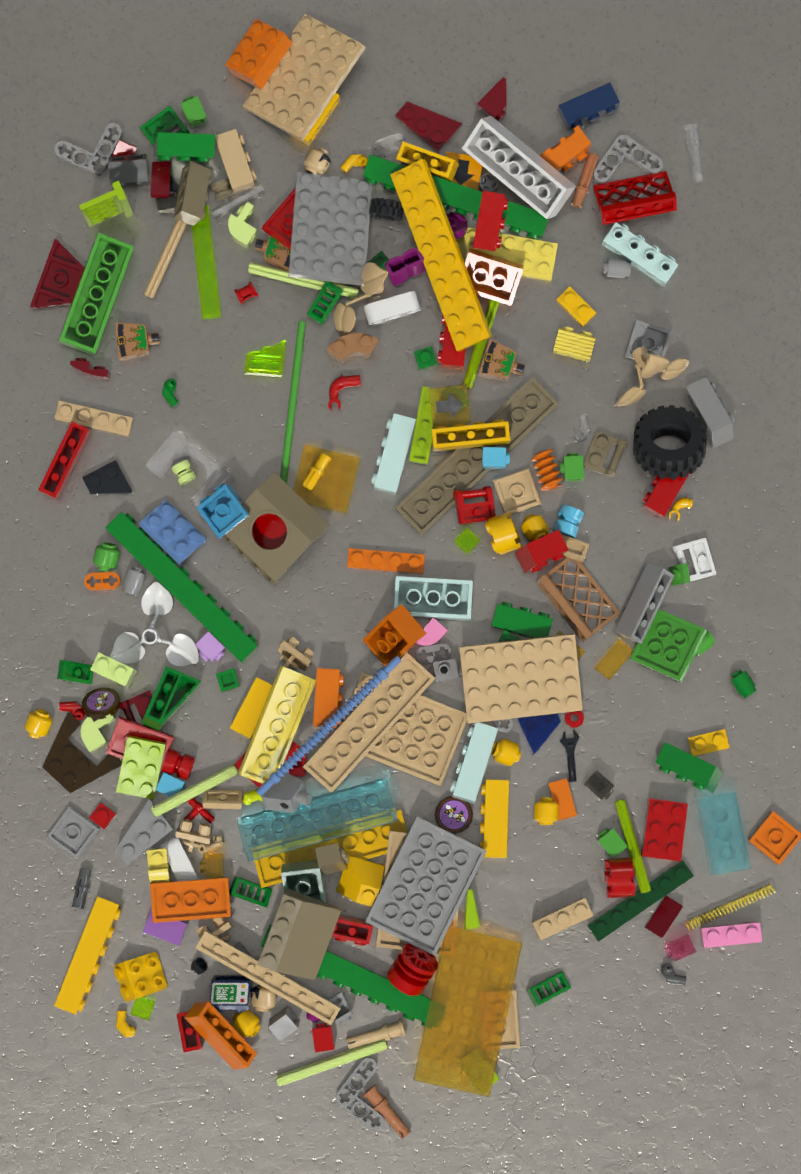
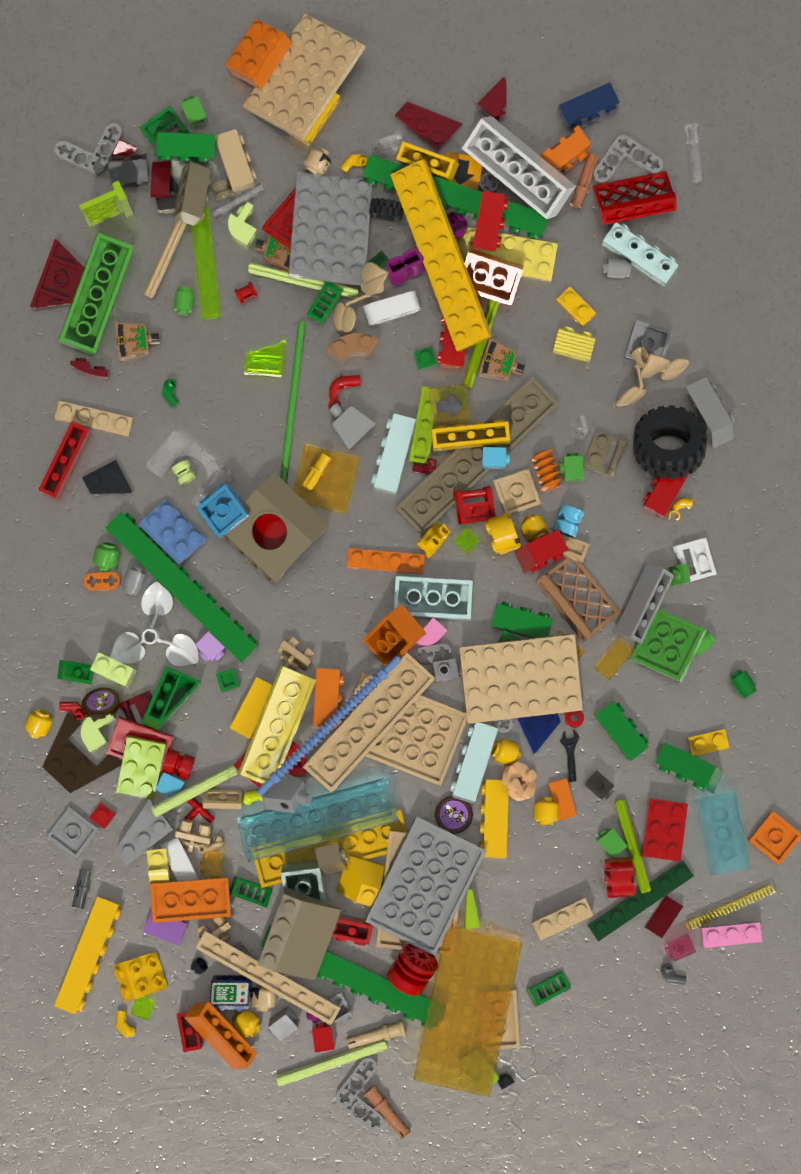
none -> bright green brick [173,287,194,316]
none -> light grey torso [329,402,375,449]
none -> dark red arm [412,458,437,474]
none -> yellow hips [416,522,450,558]
none -> black hinge [498,1073,515,1090]
none -> light nougat plate [502,762,537,801]
none -> green brick [594,701,649,762]

